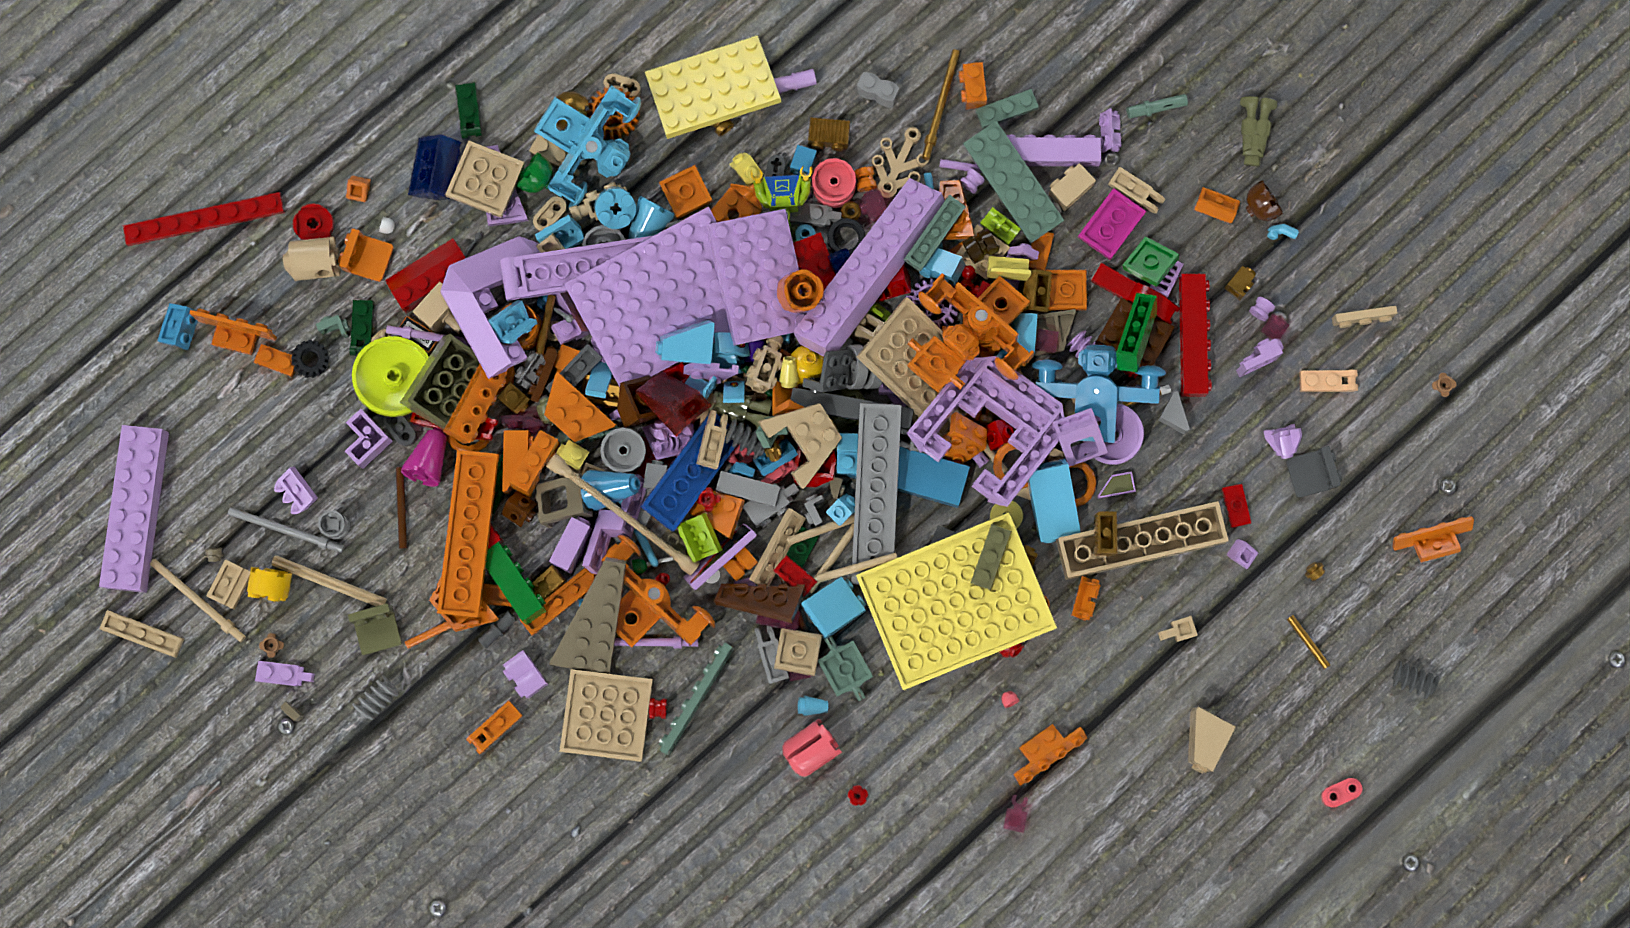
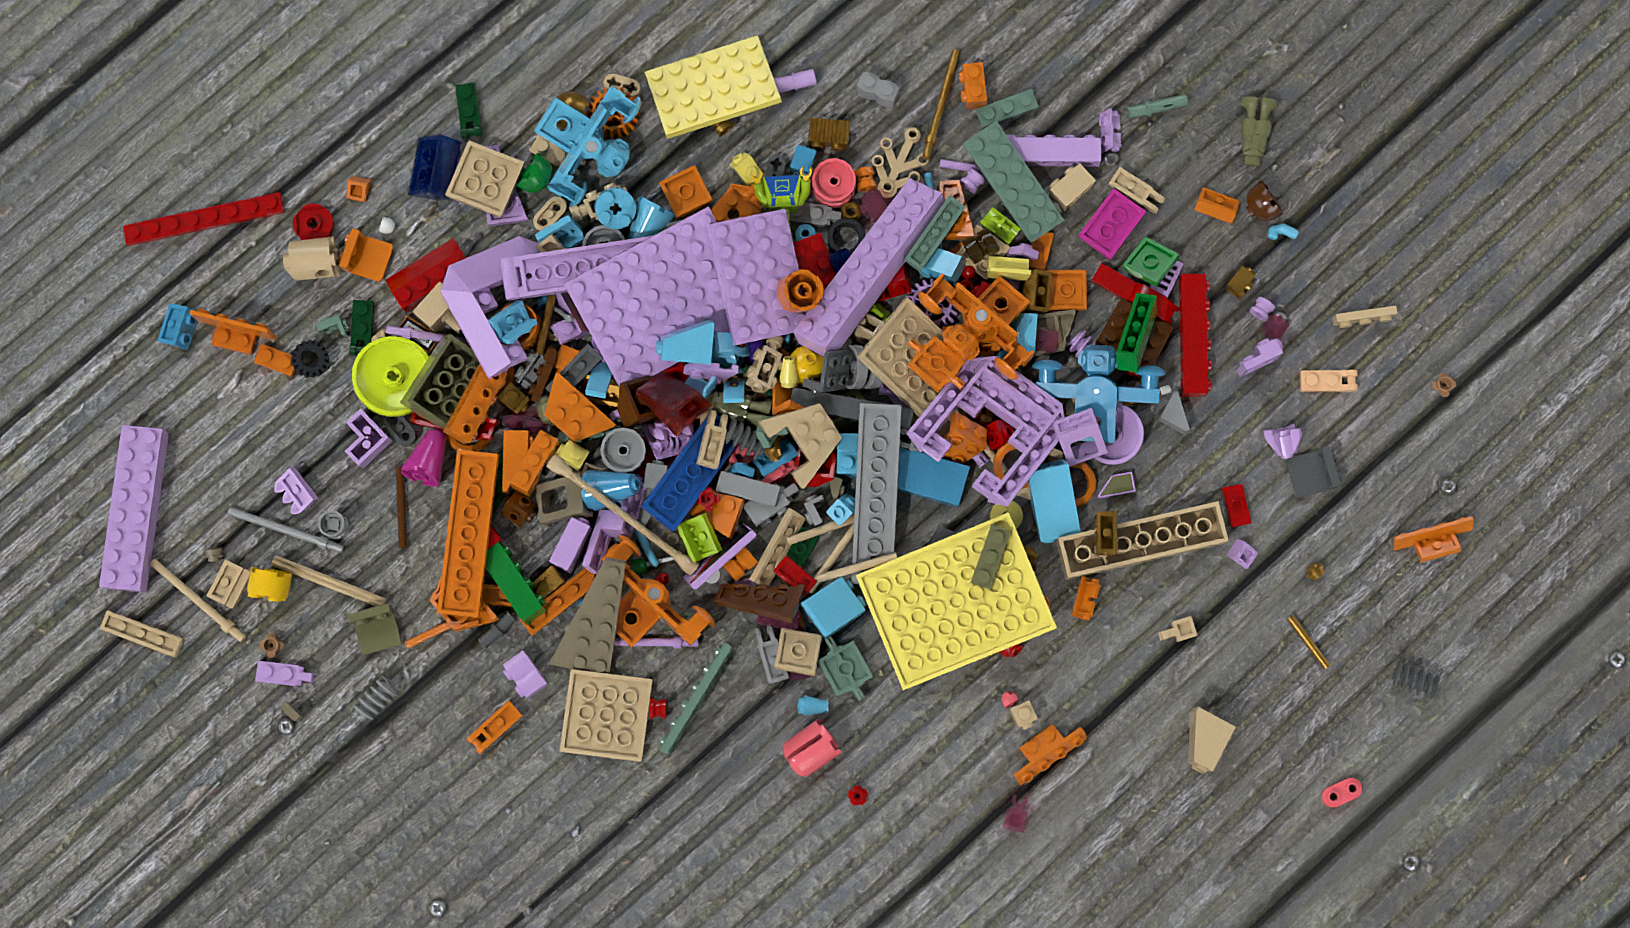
none -> tan brick [1009,700,1038,730]

